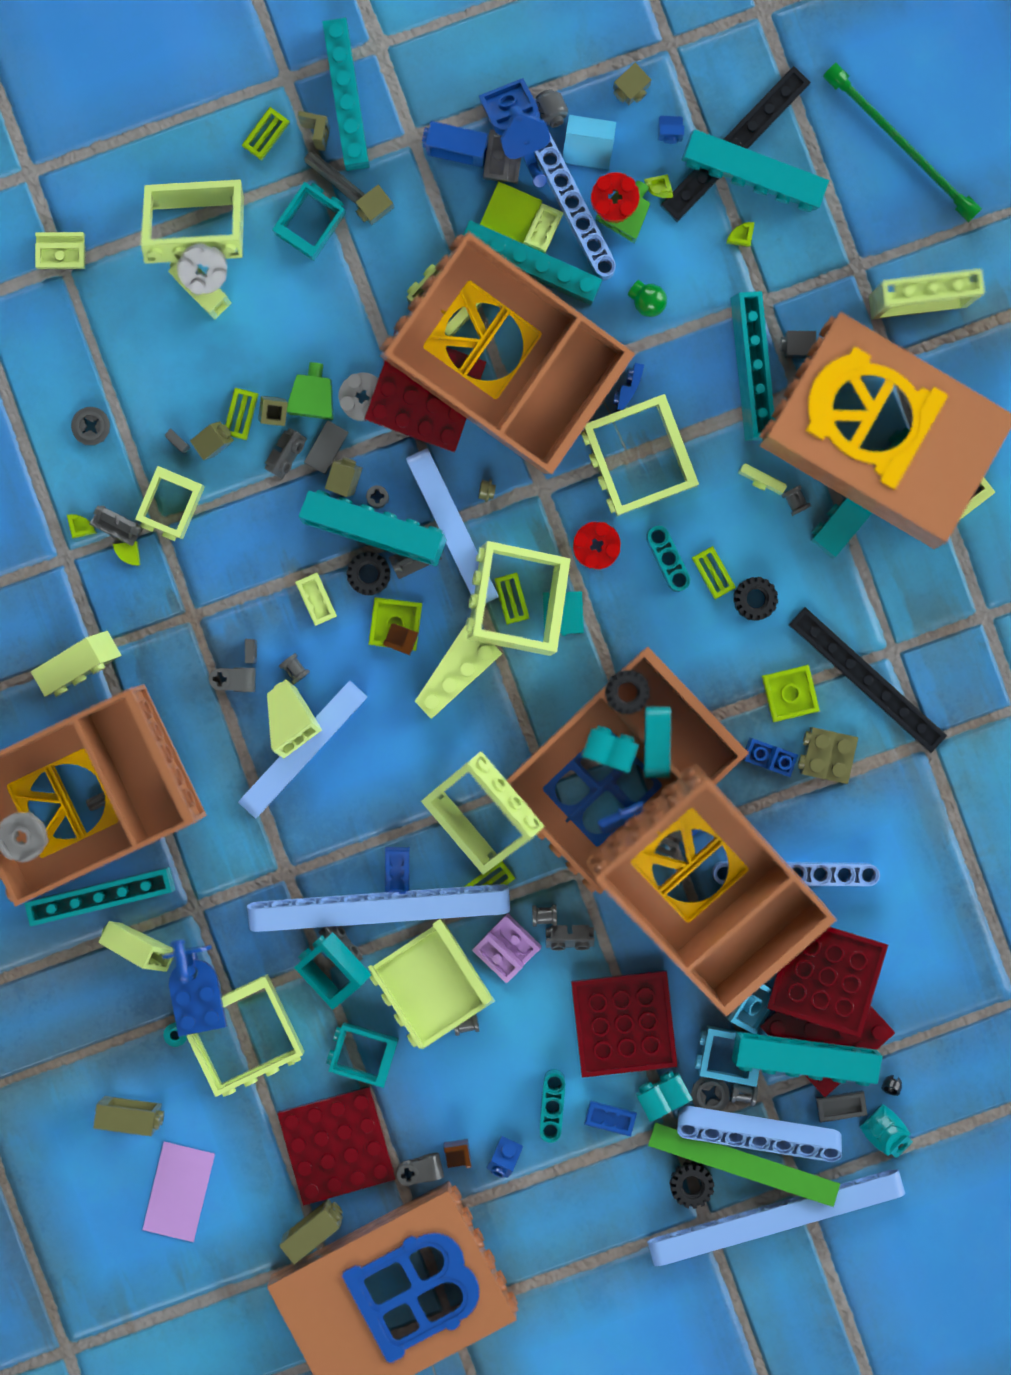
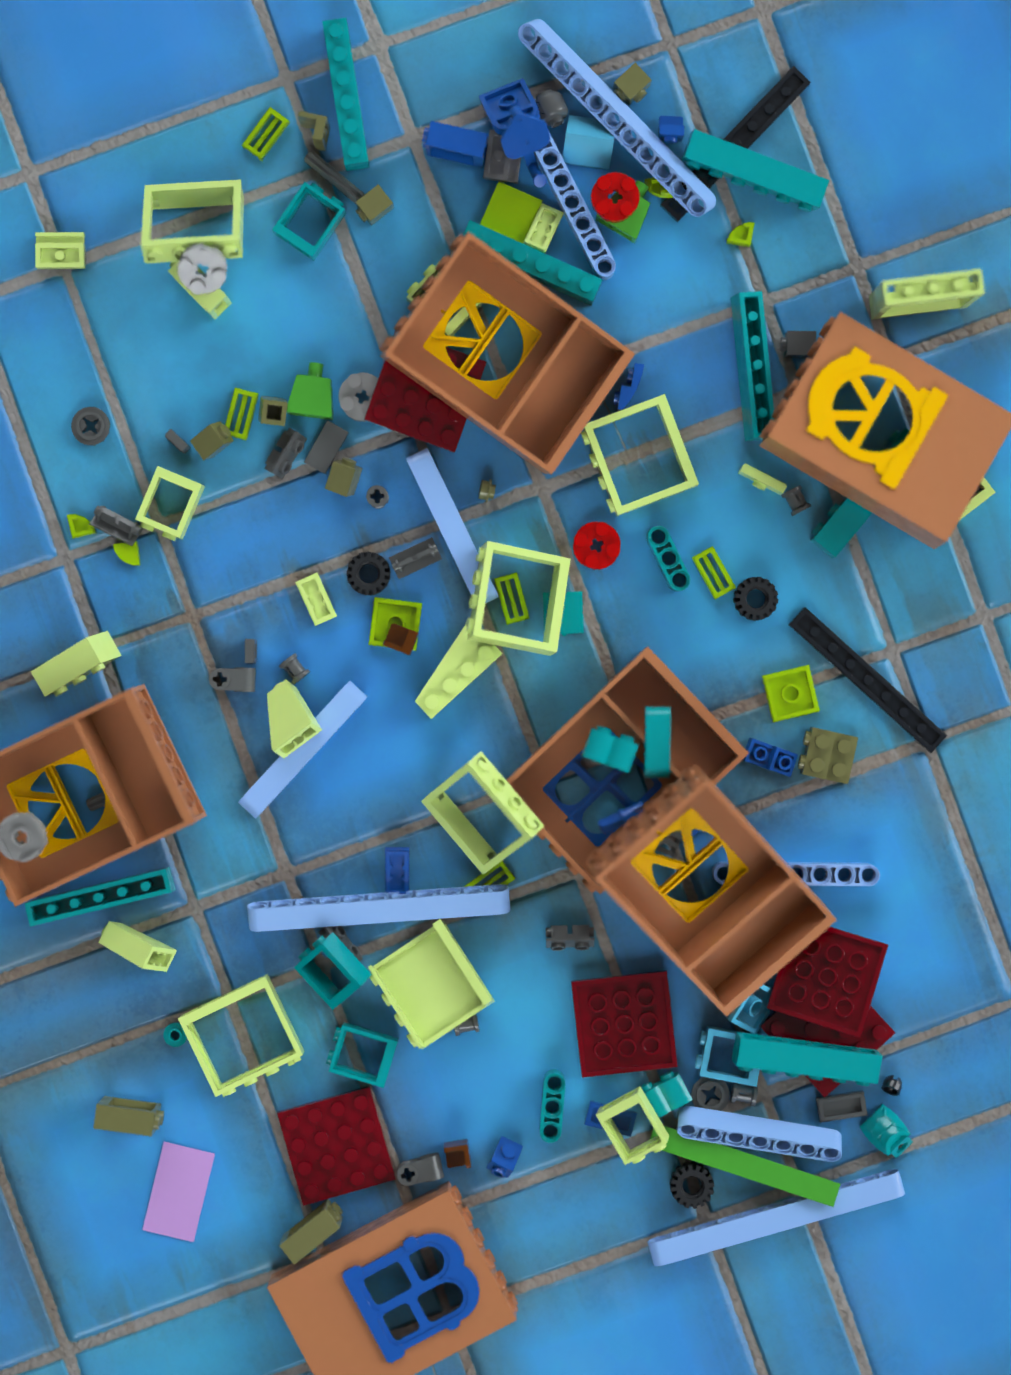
blue plate [162,940,227,1036] -> none
teal brick [298,490,447,567] -> none
lavender slope [472,913,542,984] -> none
dark grey bush [532,905,557,927] -> none
black tyre [605,670,650,714] -> none
green piece [628,280,667,317] -> none
green hose [822,63,982,223] -> none
none -> light blue beam [518,19,716,217]
none -> yellowish green window [596,1086,669,1165]

